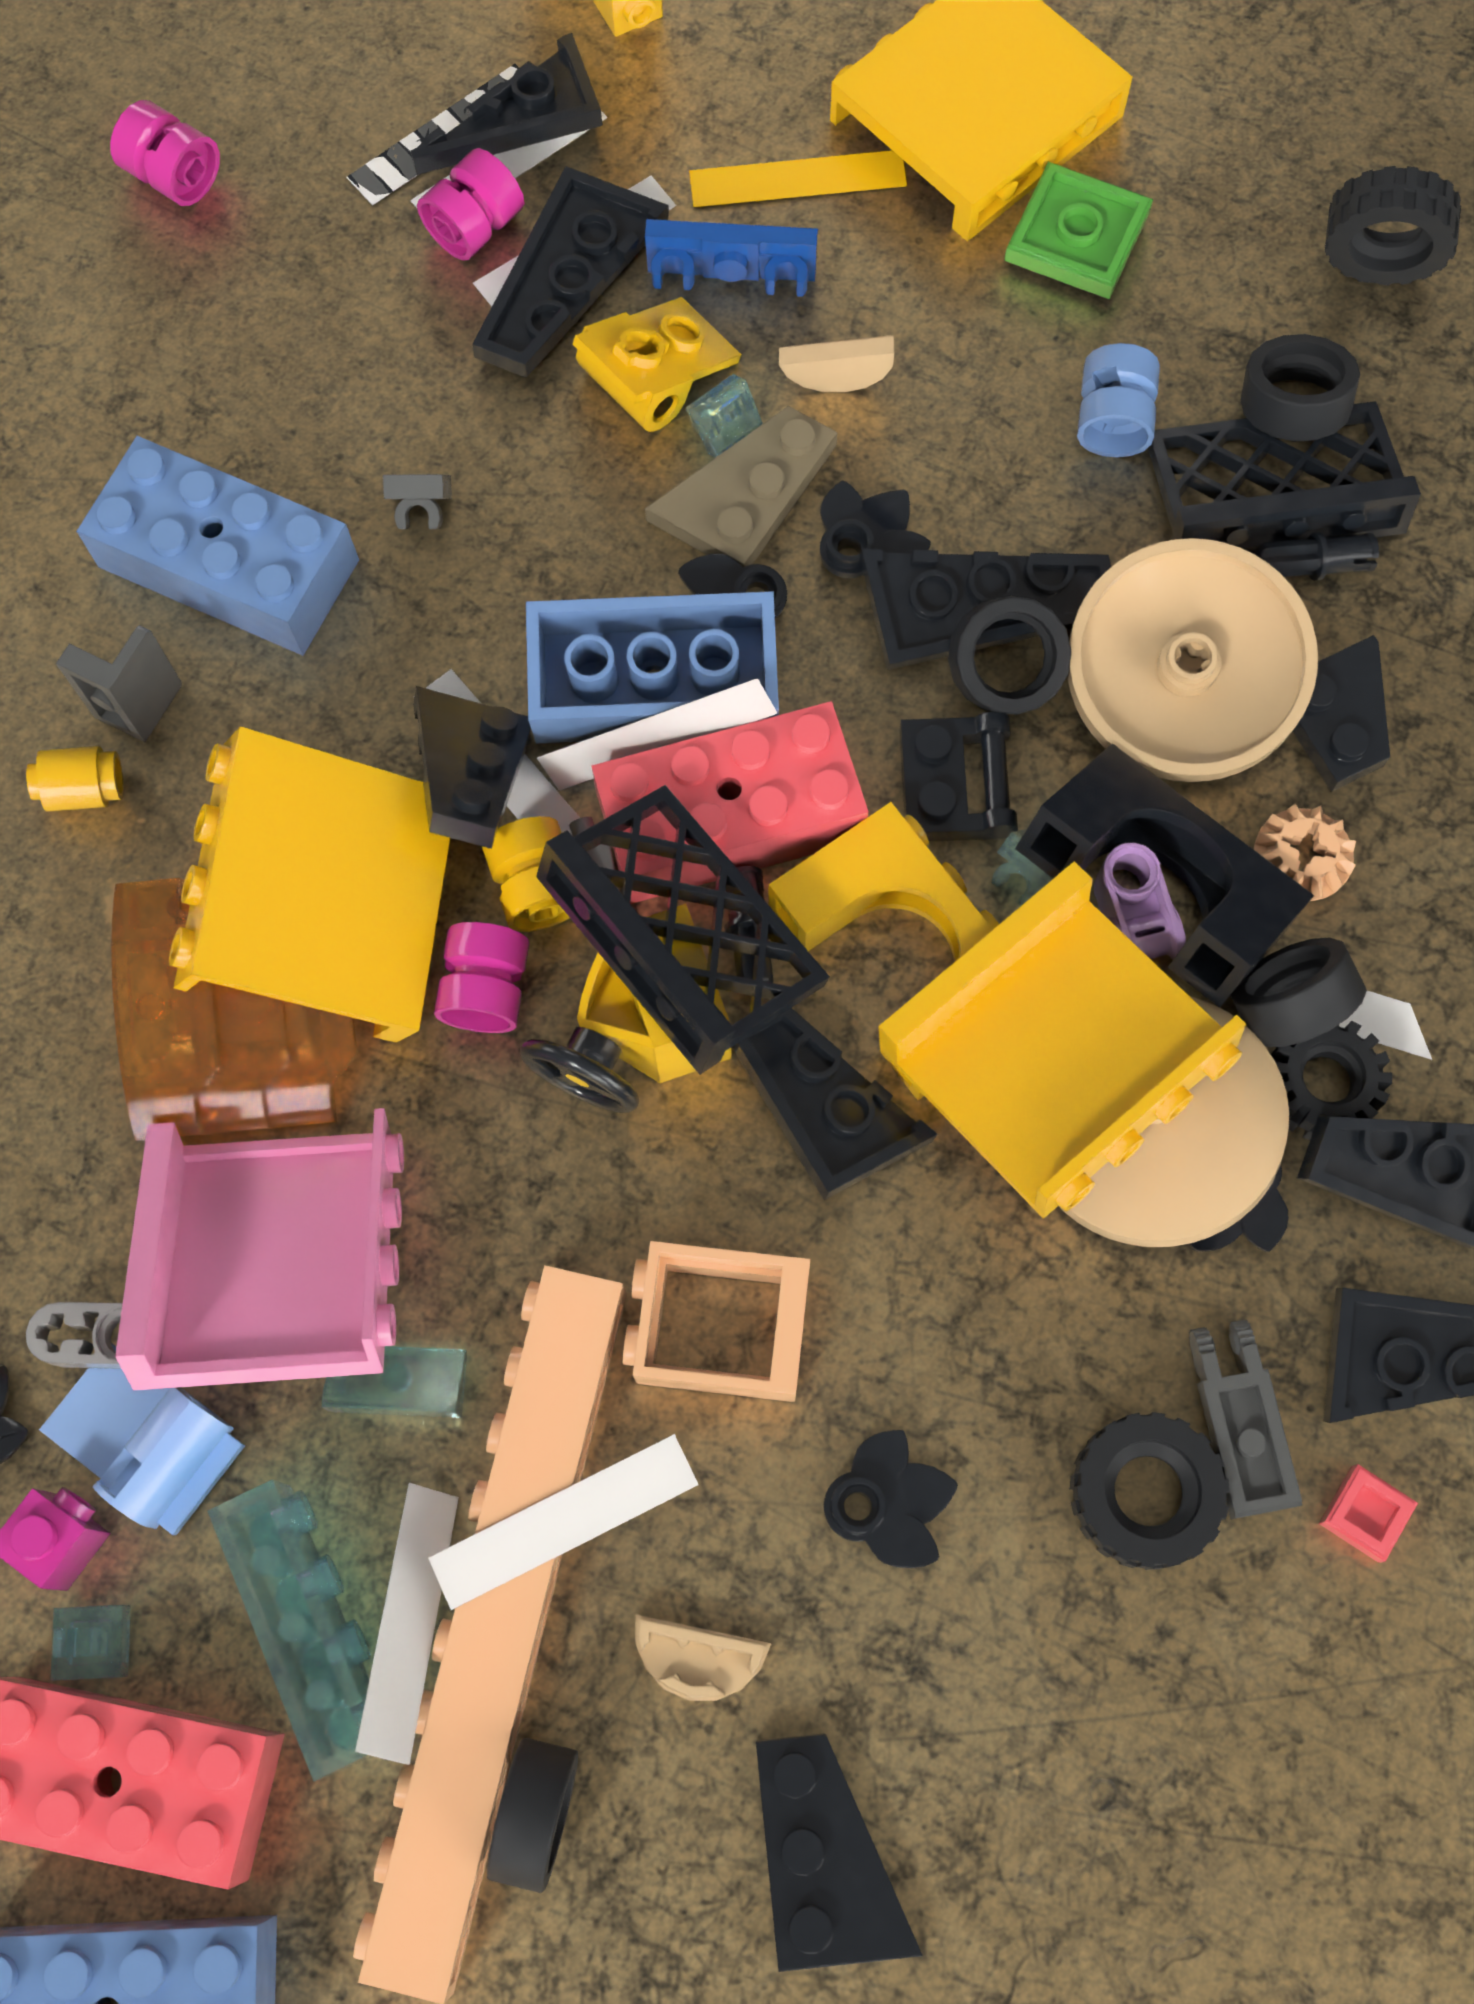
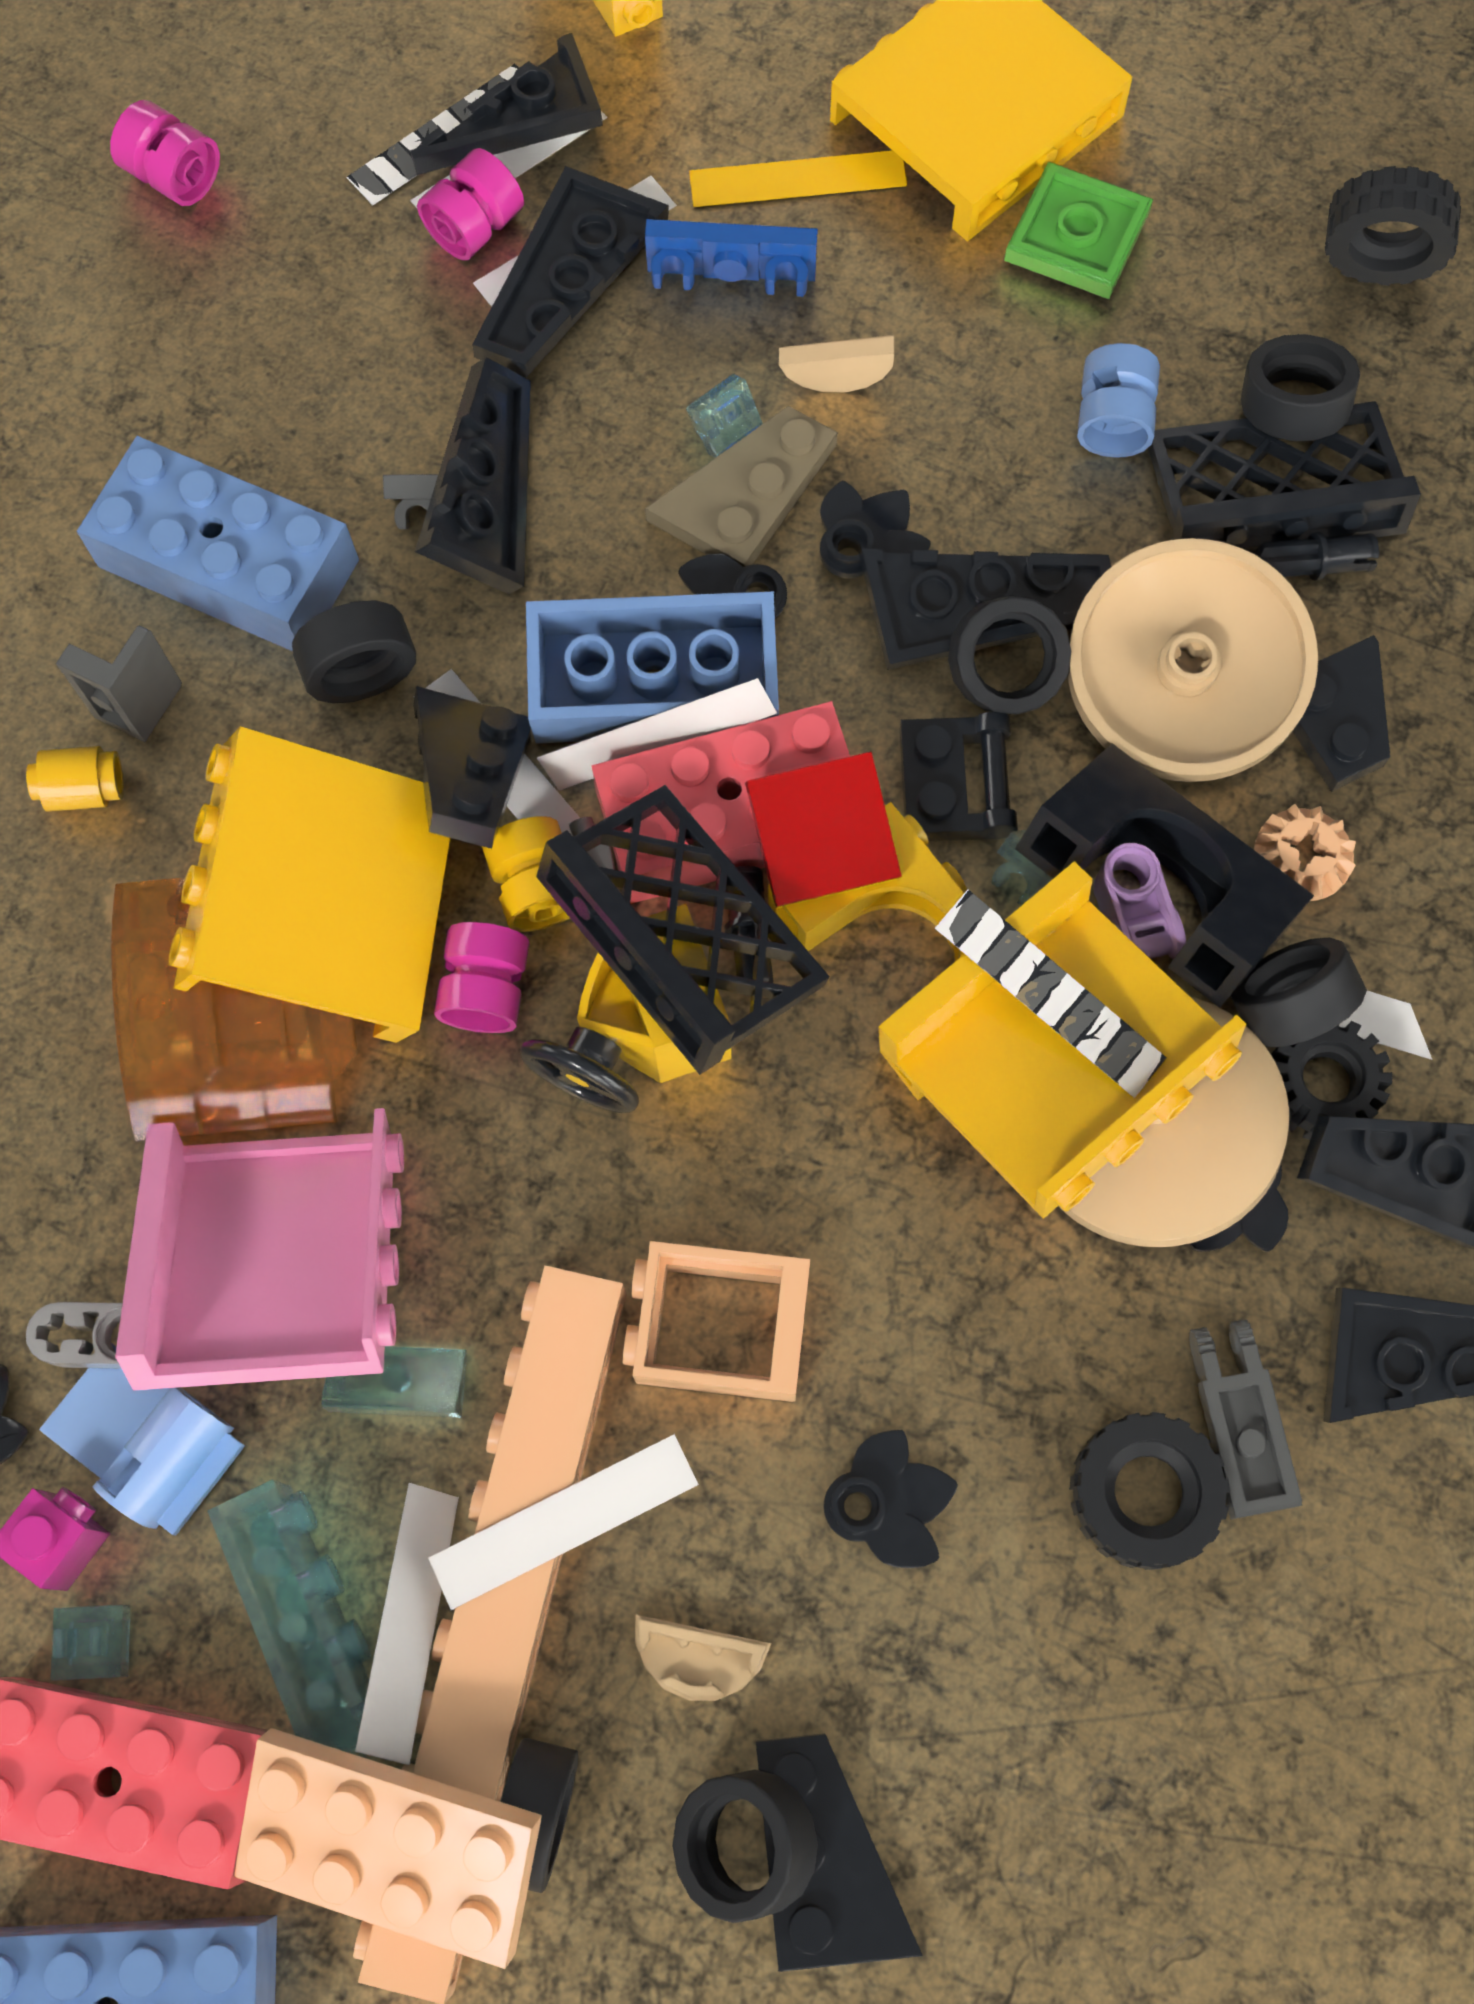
yellow piece [573,297,742,432] -> none
black wing [732,1008,938,1200] -> none
coral tile [1319,1464,1418,1563] -> none
none -> light nougat plate [234,1728,542,1969]
none -> black tyre [292,600,416,704]
none -> black wing [415,357,531,594]
none -> black tyre [672,1769,818,1923]
none -> red tile [745,751,902,908]
none -> sticker [935,889,1167,1098]

